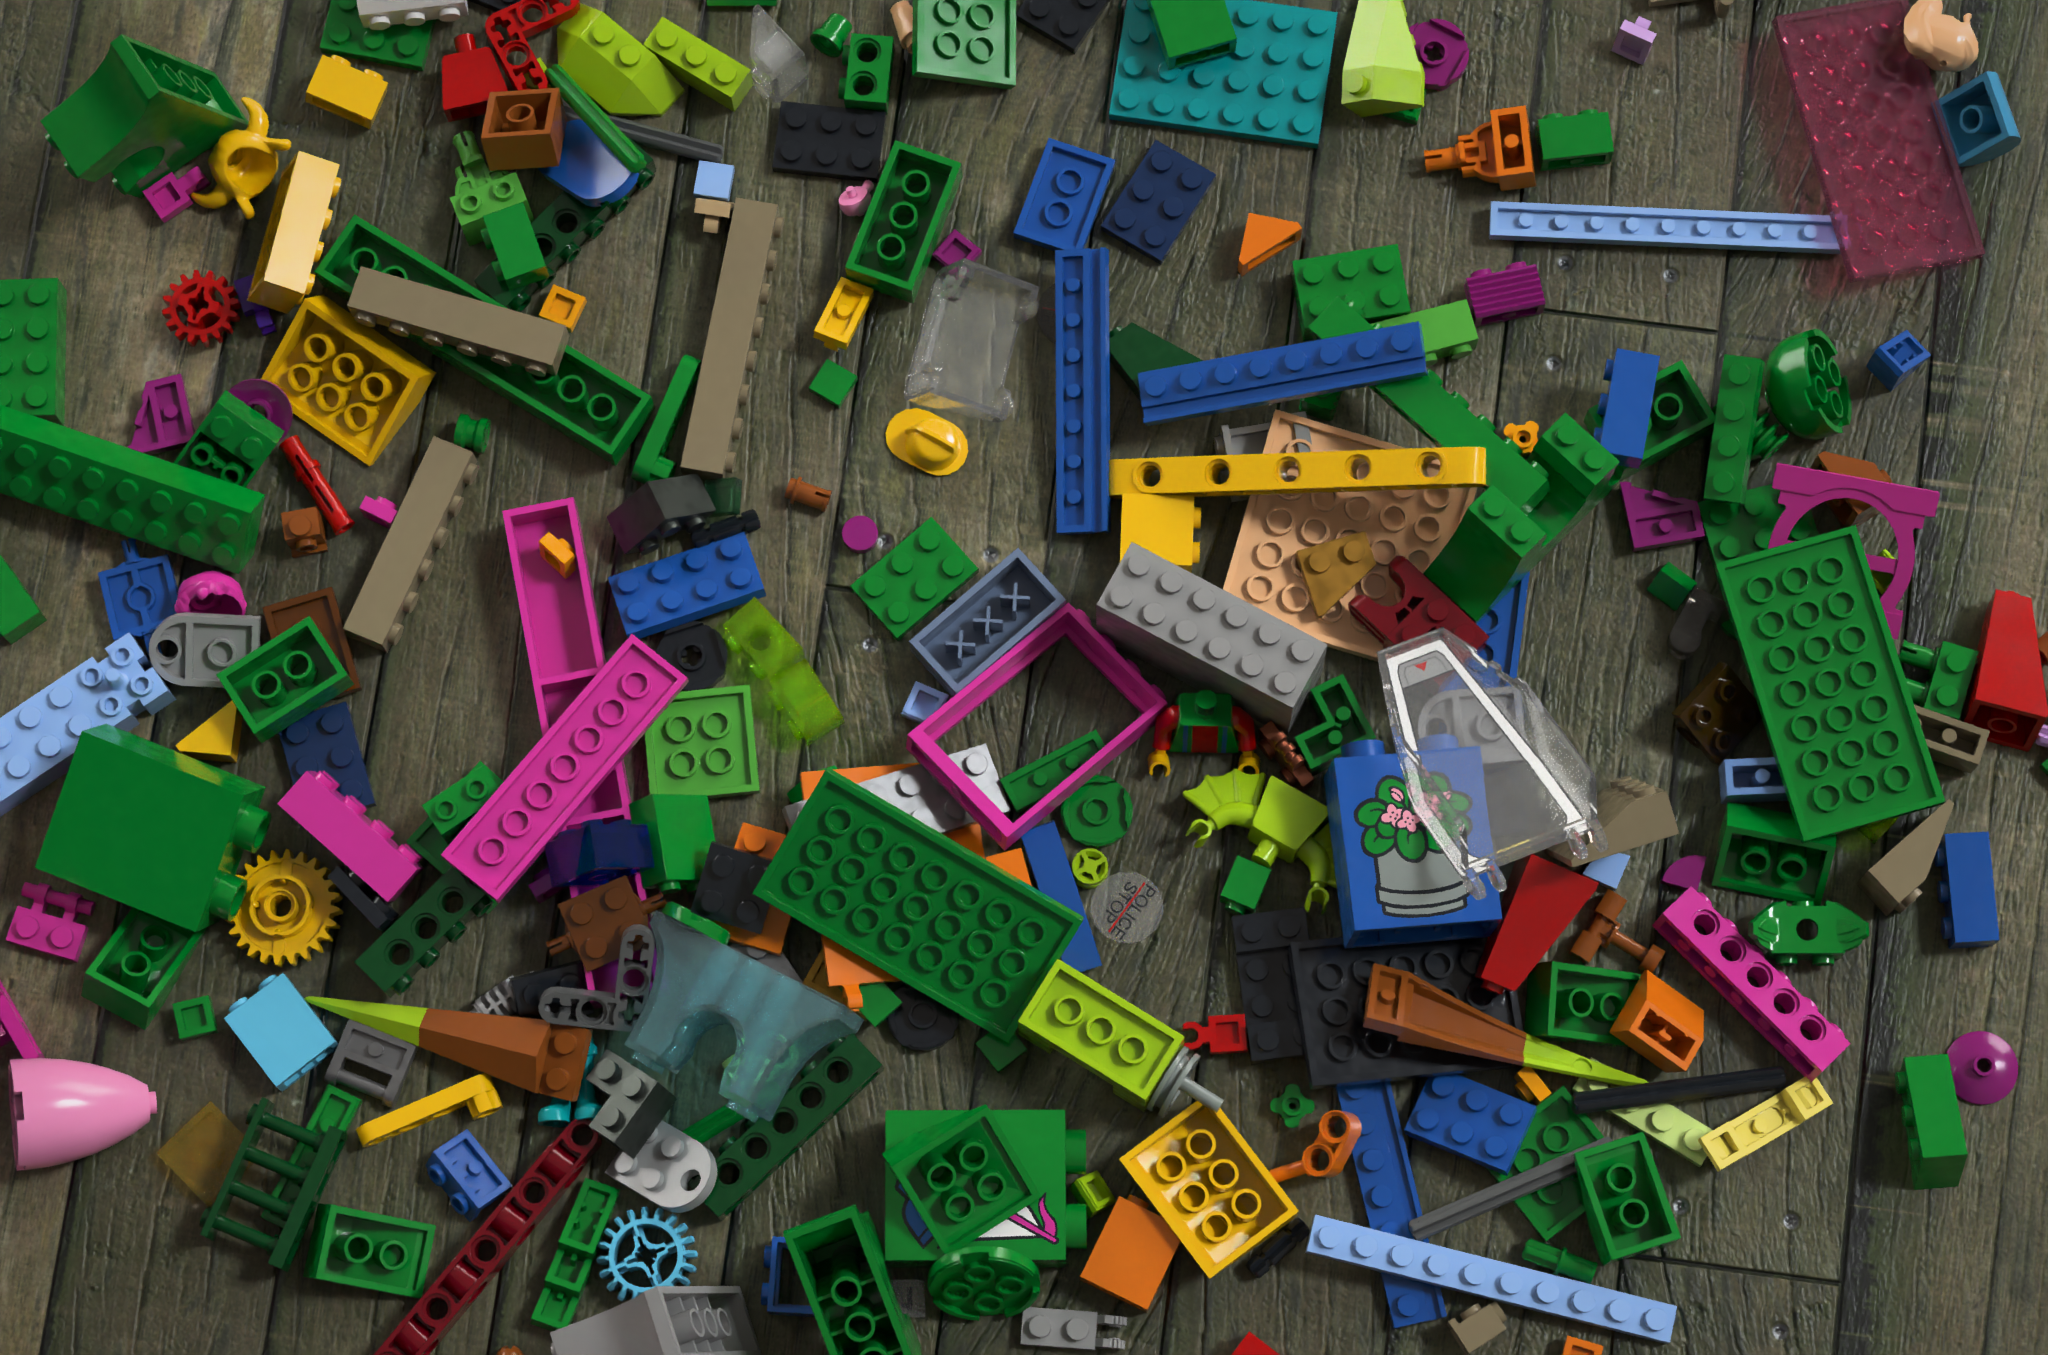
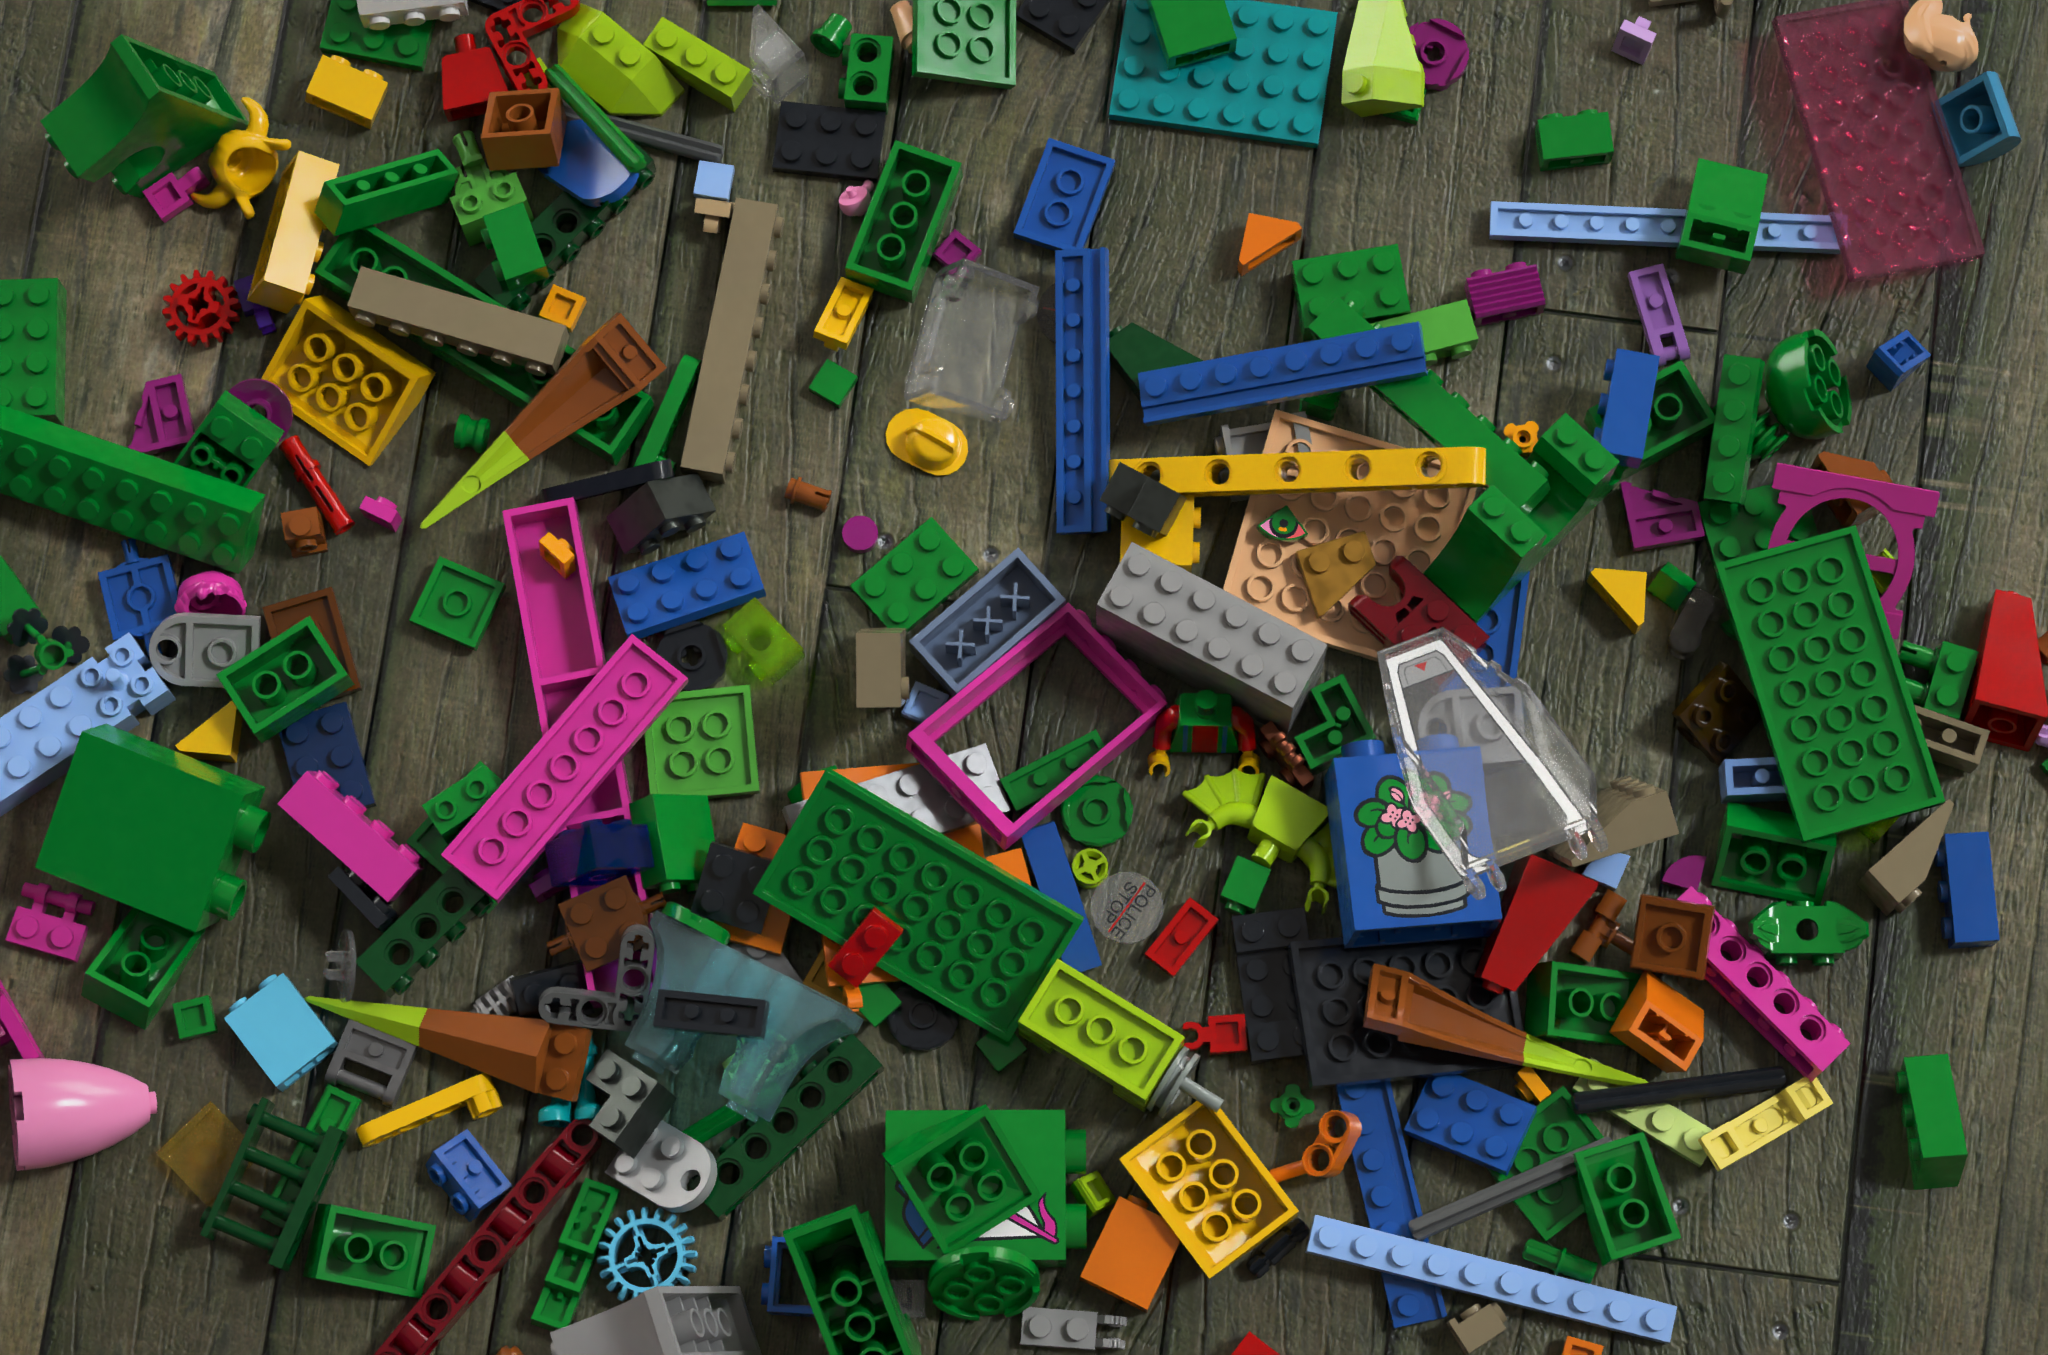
yellow gear [225,849,343,968] -> none
dark tan brick [343,436,479,653] -> none
black axle [691,509,761,548] -> none
clear green tile [705,477,742,518] -> none
clear neon green brick [767,658,845,746] -> none
dark blue plate [1101,140,1216,265] -> none
orange brick [1424,105,1536,191] -> none
magenta dish [1946,1031,2018,1105] -> none
none -> black plant [3,608,90,695]
none -> green brick [314,149,459,236]
none -> clear piece [323,929,356,1003]
none -> green plate [409,556,506,651]
none -> dark orange plate [420,312,667,529]
none -> black beam [541,459,675,503]
none -> black plate [653,989,770,1040]
none -> red plate [828,906,903,988]
none -> dark tan brick [856,628,909,708]
none -> pearl dark grey brick [1100,462,1187,538]
none -> red plate [1145,897,1219,978]
none -> green tile [1257,505,1308,542]
none -> yellow slope [1587,568,1647,635]
none -> medium lavender plate [1627,263,1690,367]
none -> dark orange tile [1630,894,1715,980]
none -> green slope [1675,158,1768,275]

